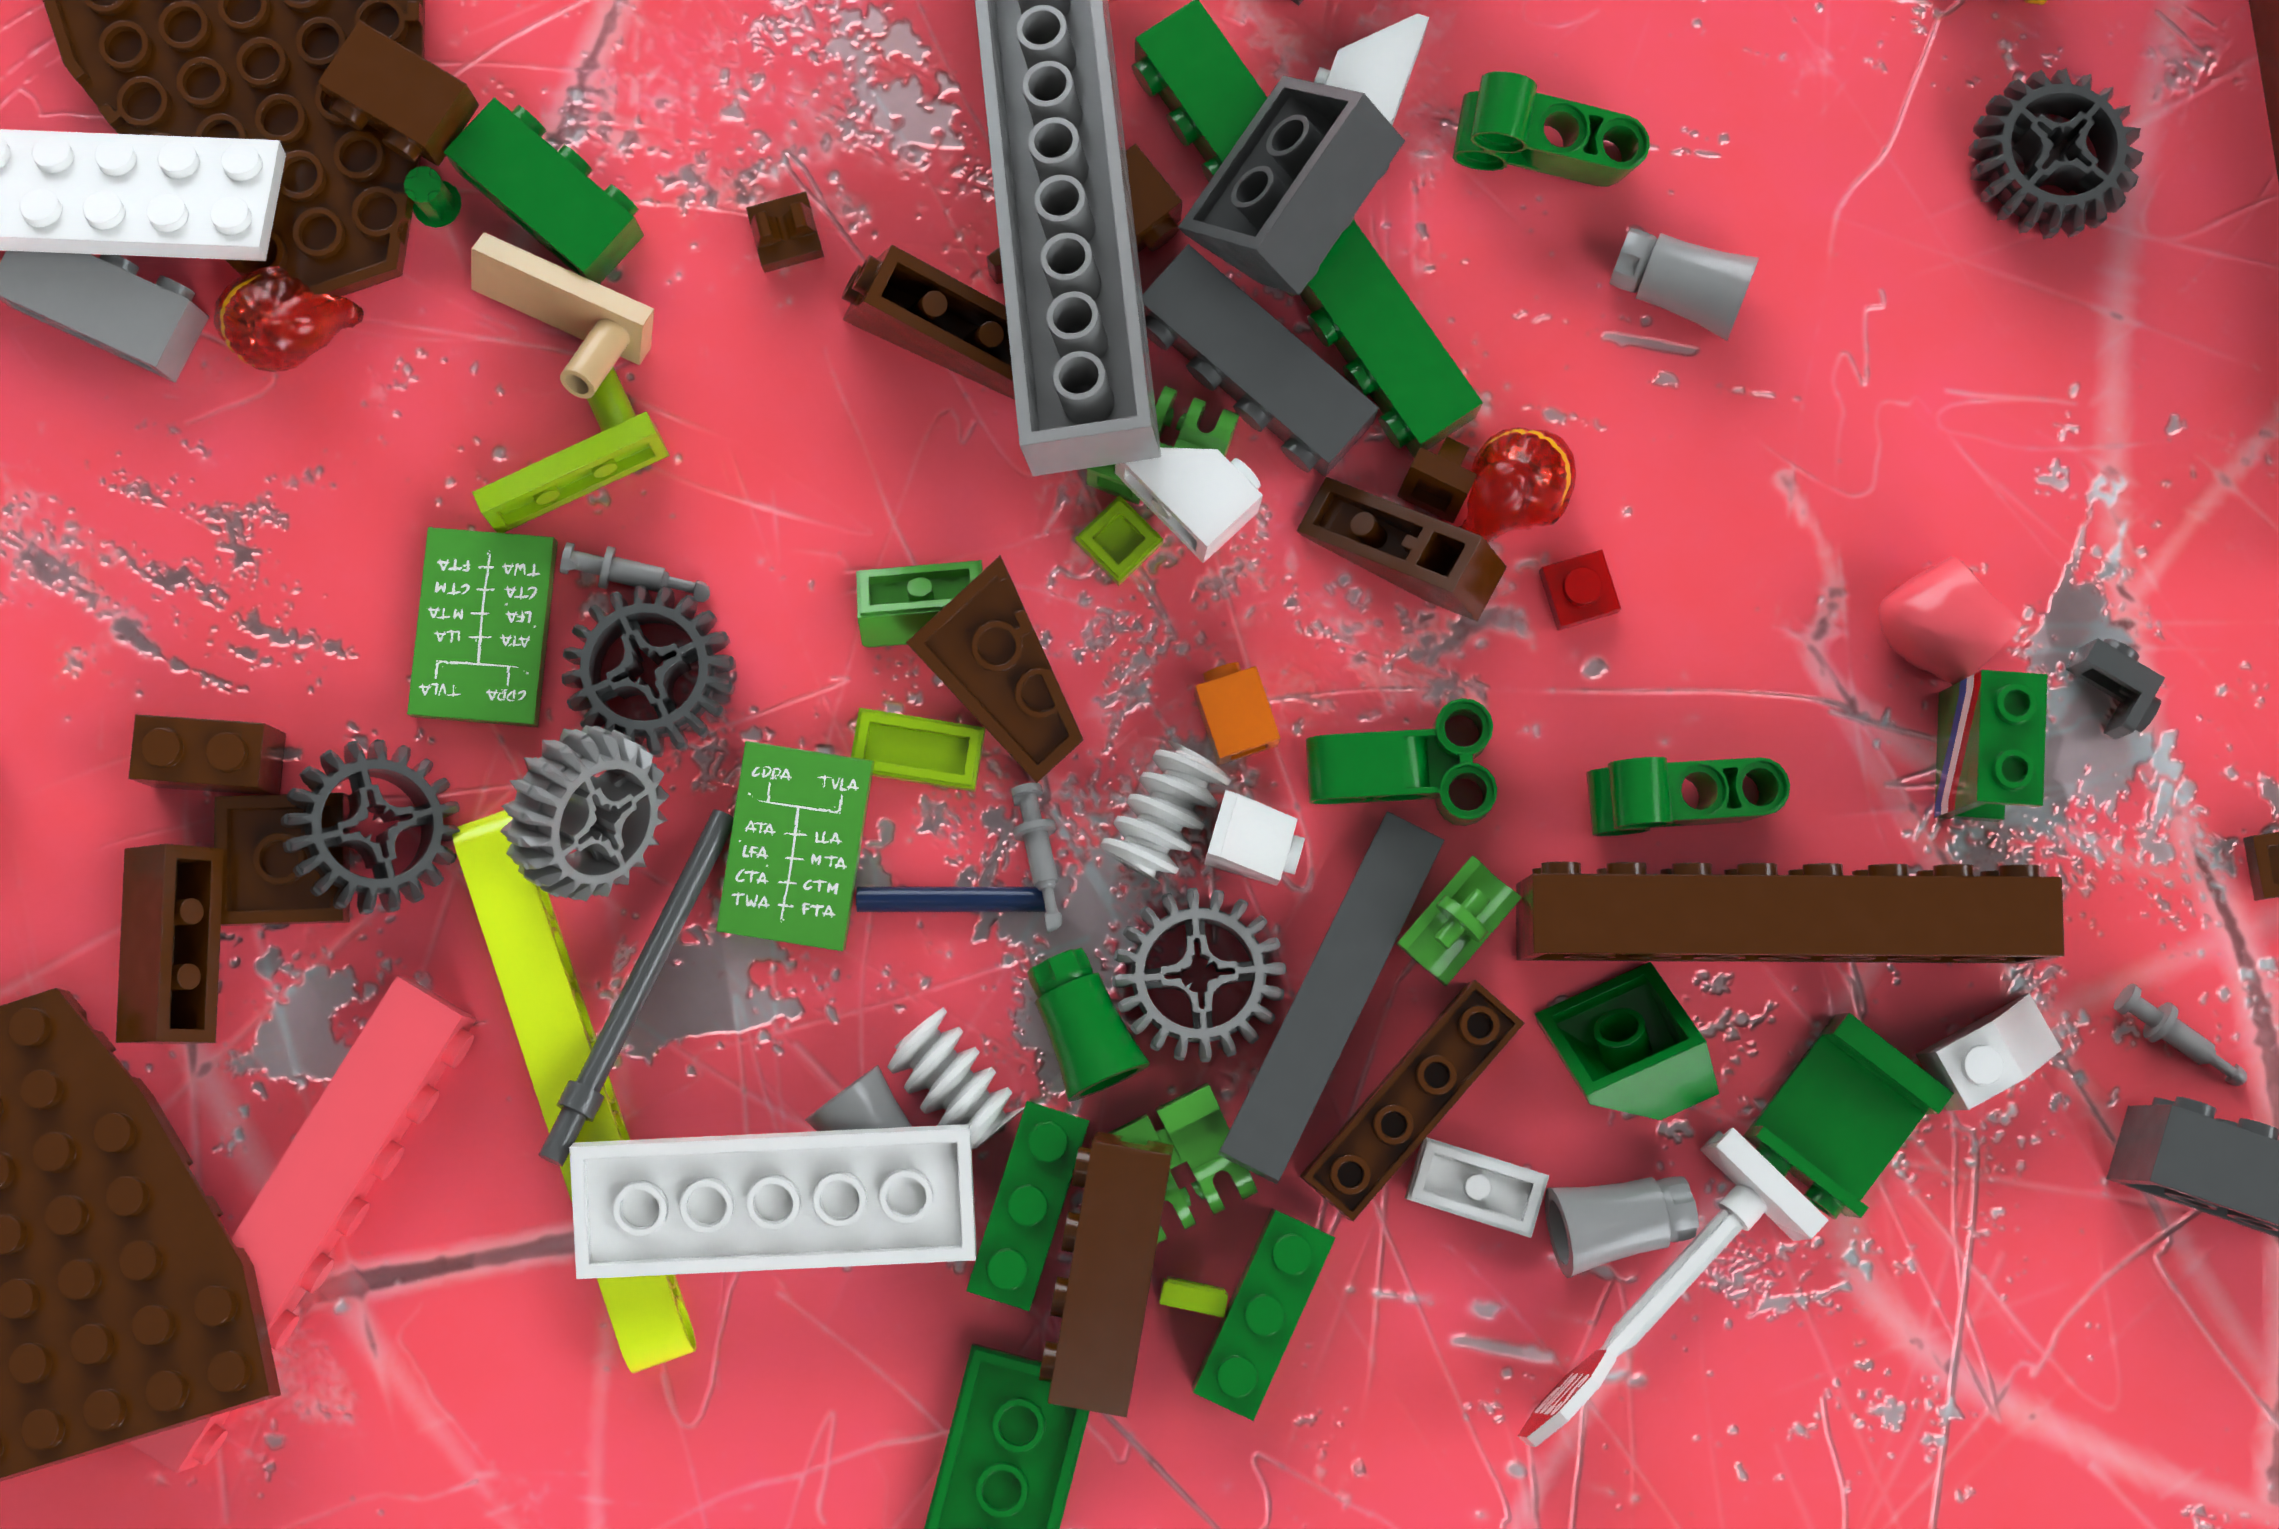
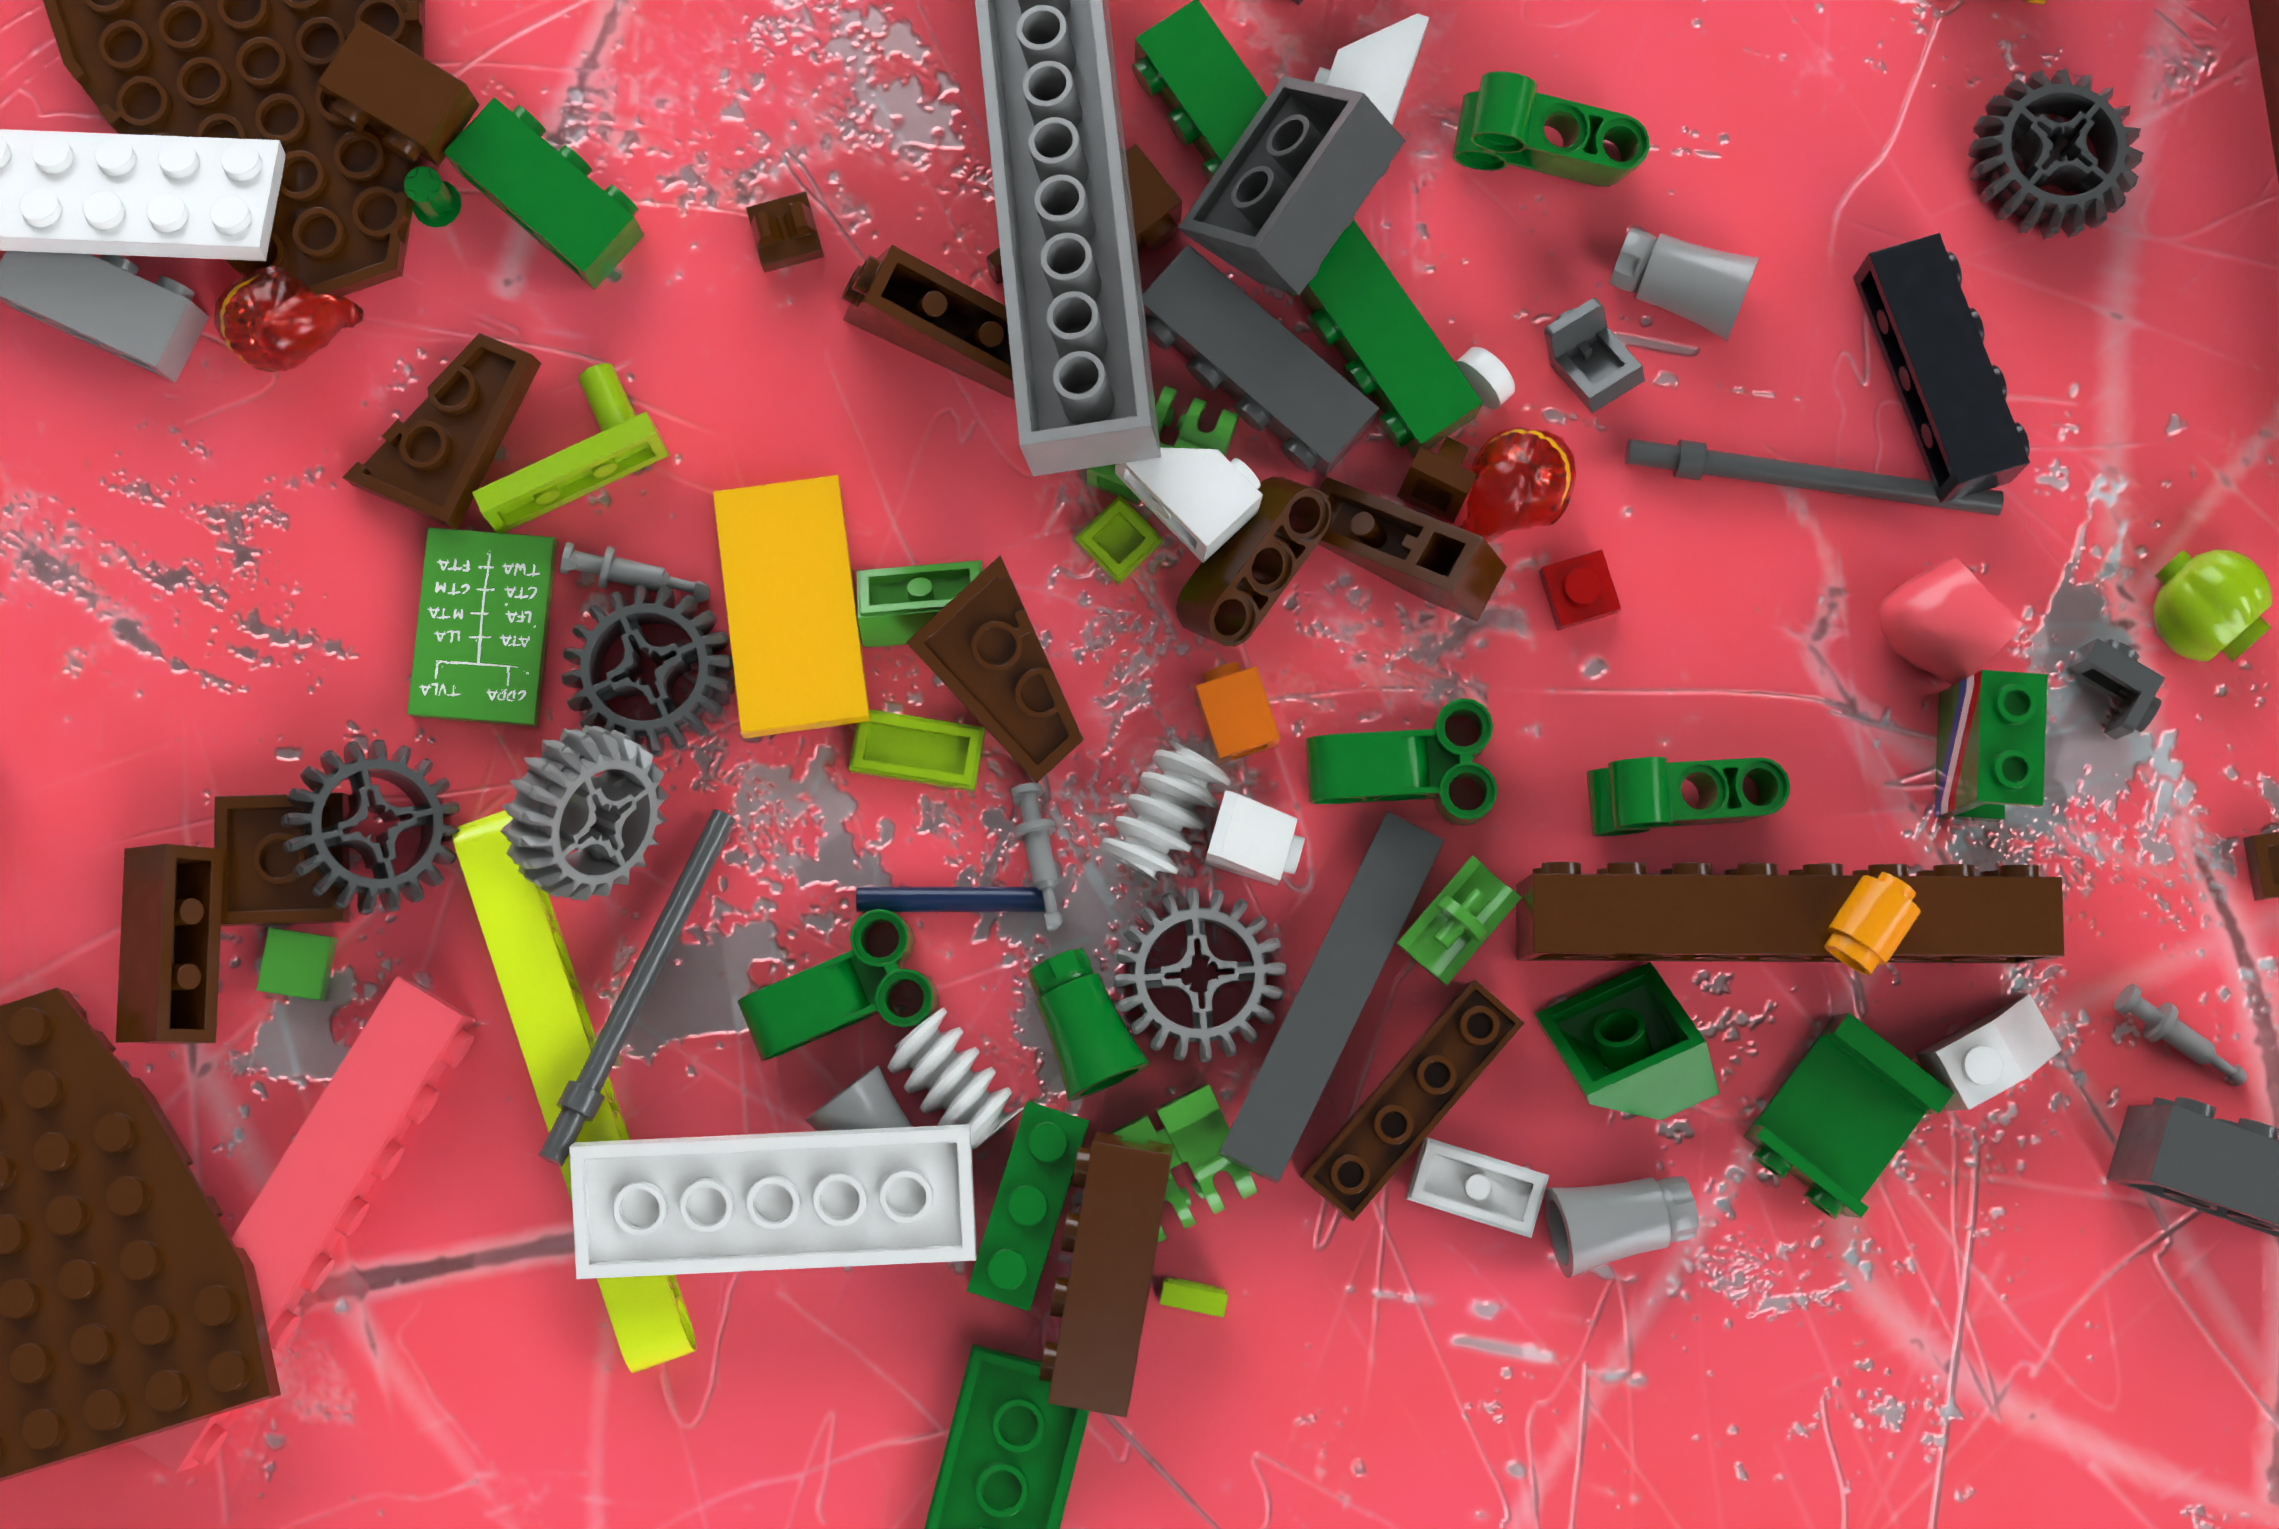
reddish brown brick [128,714,286,795] -> none
tan piece [471,232,654,399] -> none
bright green tile [716,741,874,951] -> none
green brick [1191,1208,1335,1421] -> none
white piece [1518,1127,1829,1447] -> none
none -> bright green tile [256,927,337,1002]
none -> reddish brown wing [342,333,541,530]
none -> yellow tile [713,475,871,739]
none -> green piece [737,909,939,1061]
none -> reddish brown beam [1176,477,1332,647]
none -> white tile [1455,347,1515,409]
none -> dark grey bracket [1544,298,1645,413]
none -> dark grey bar [1625,439,2004,516]
none -> light orange brick [1824,872,1921,976]
none -> black brick [1853,233,2030,504]
none -> lime plant [2153,549,2272,662]

